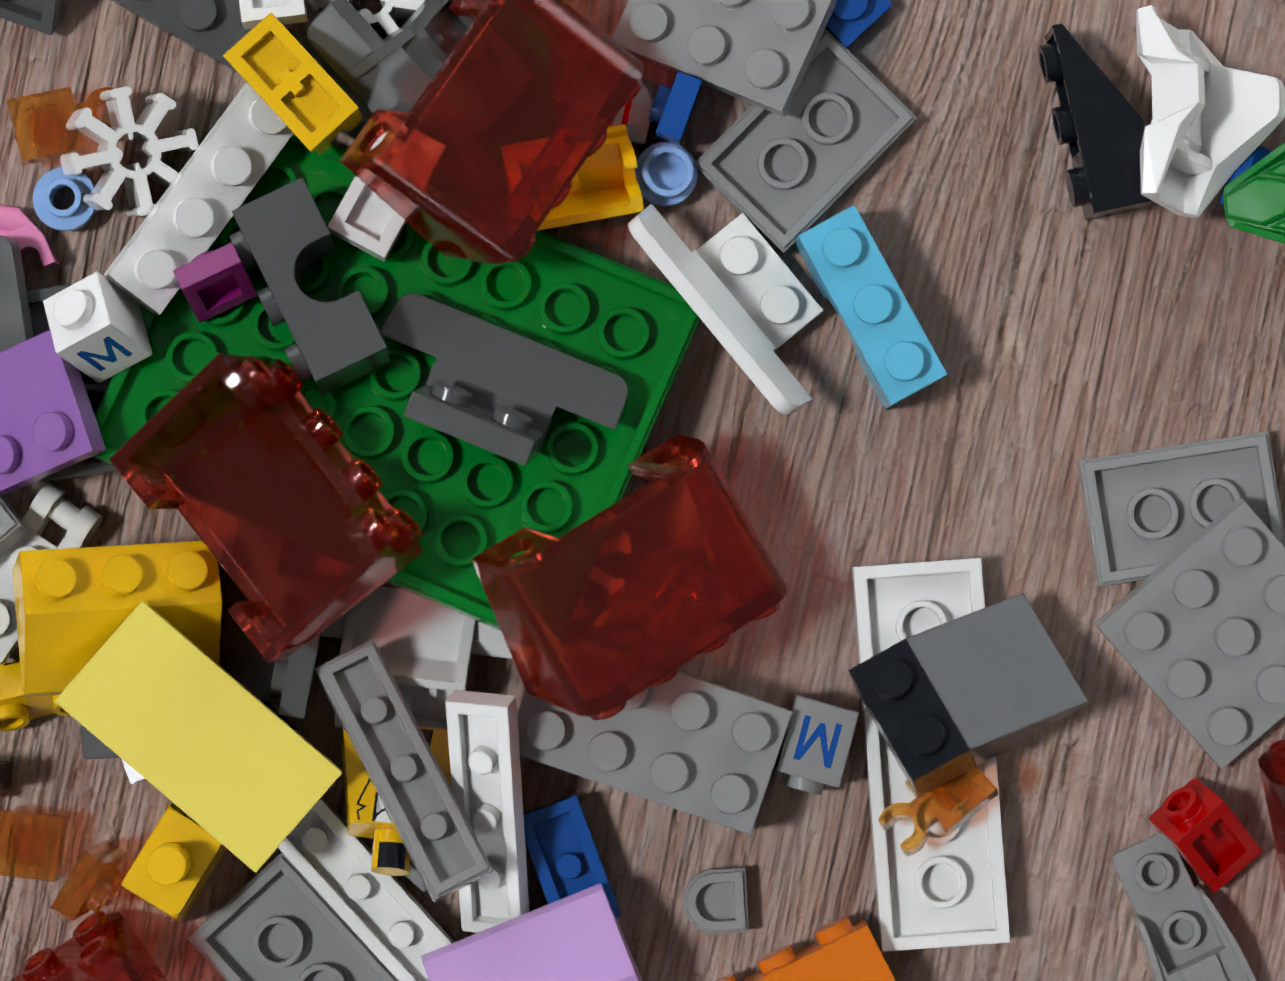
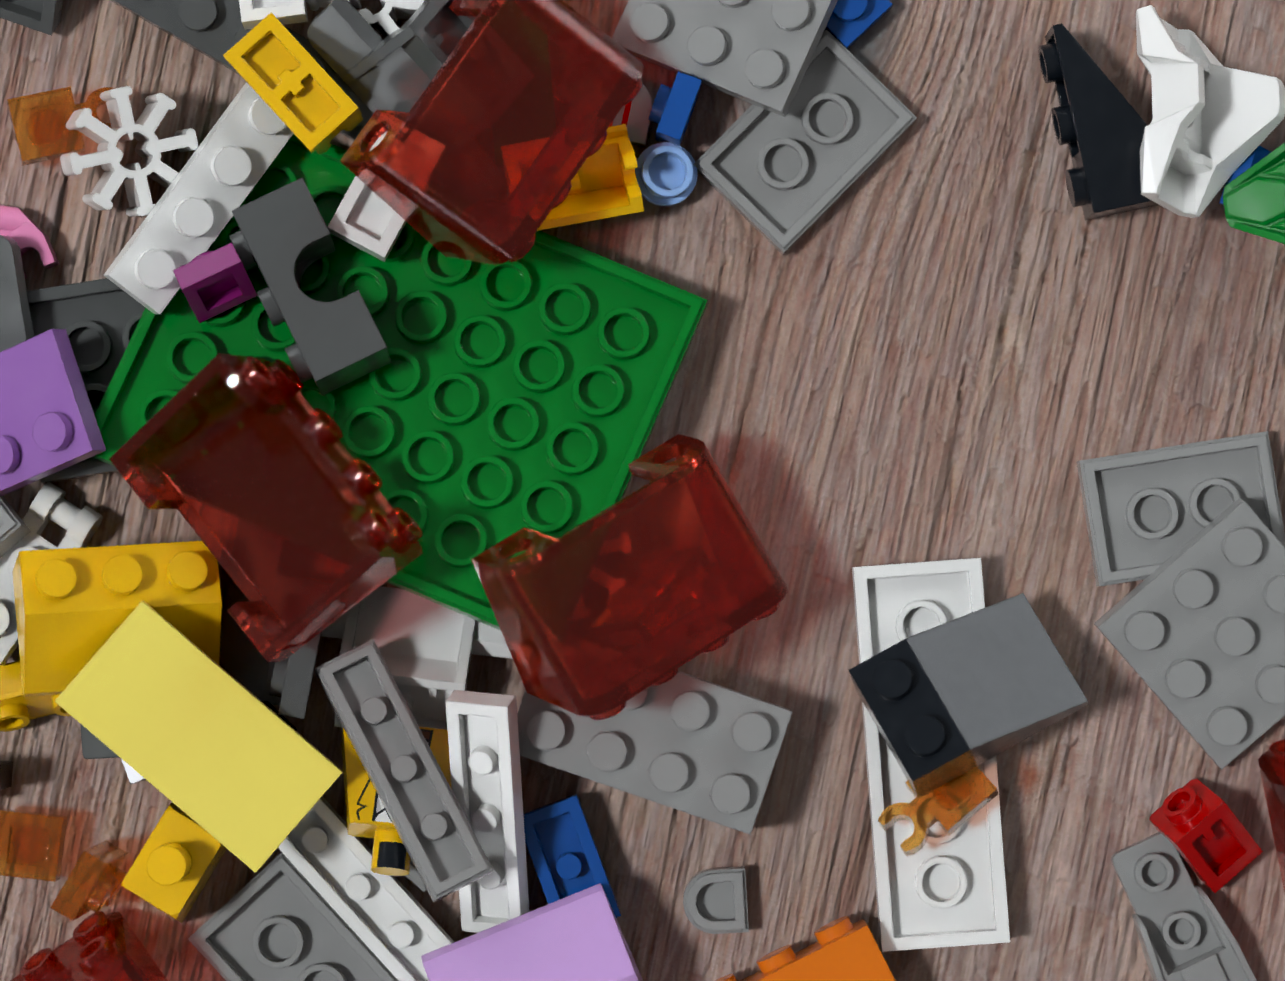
light blue plate [33,167,96,231] -> none
white brick [43,271,153,383] -> none
dark grey plate [380,294,628,466] -> none
white plate [628,204,824,416] -> none
light grey brick [774,694,859,795] -> none
medium azure arch [794,205,948,410] -> none

